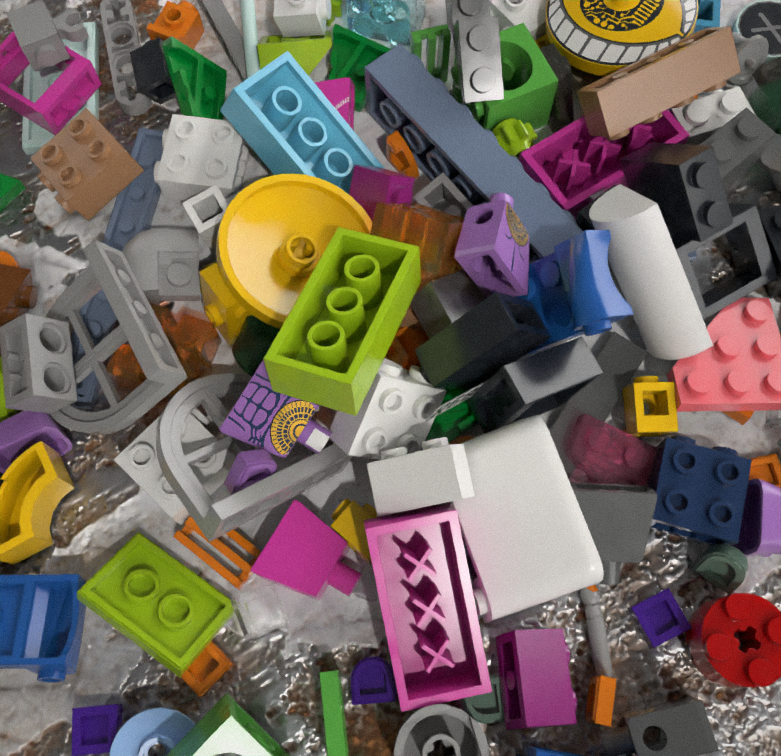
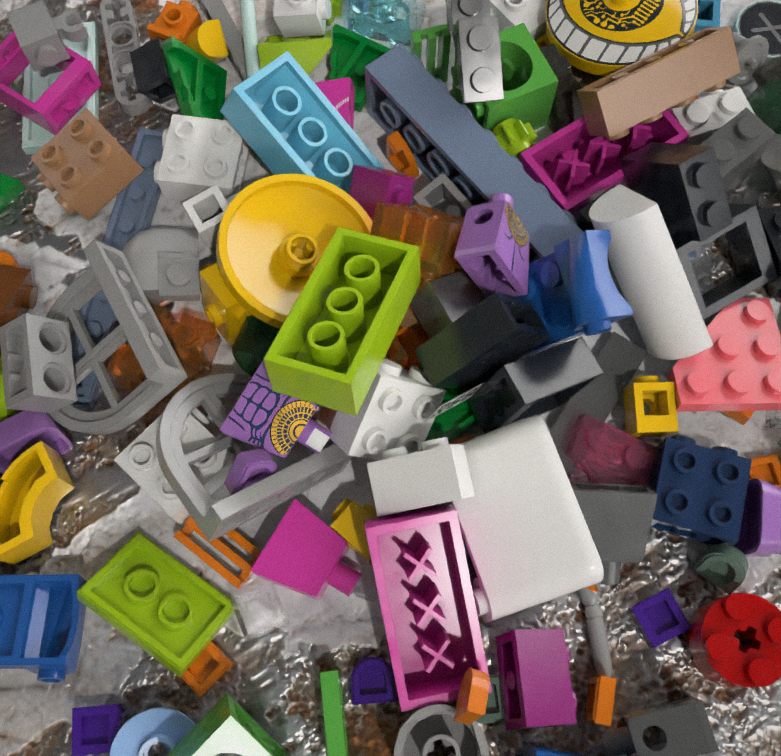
none -> yellow brick [186,19,229,64]
none -> orange tile [453,668,490,725]

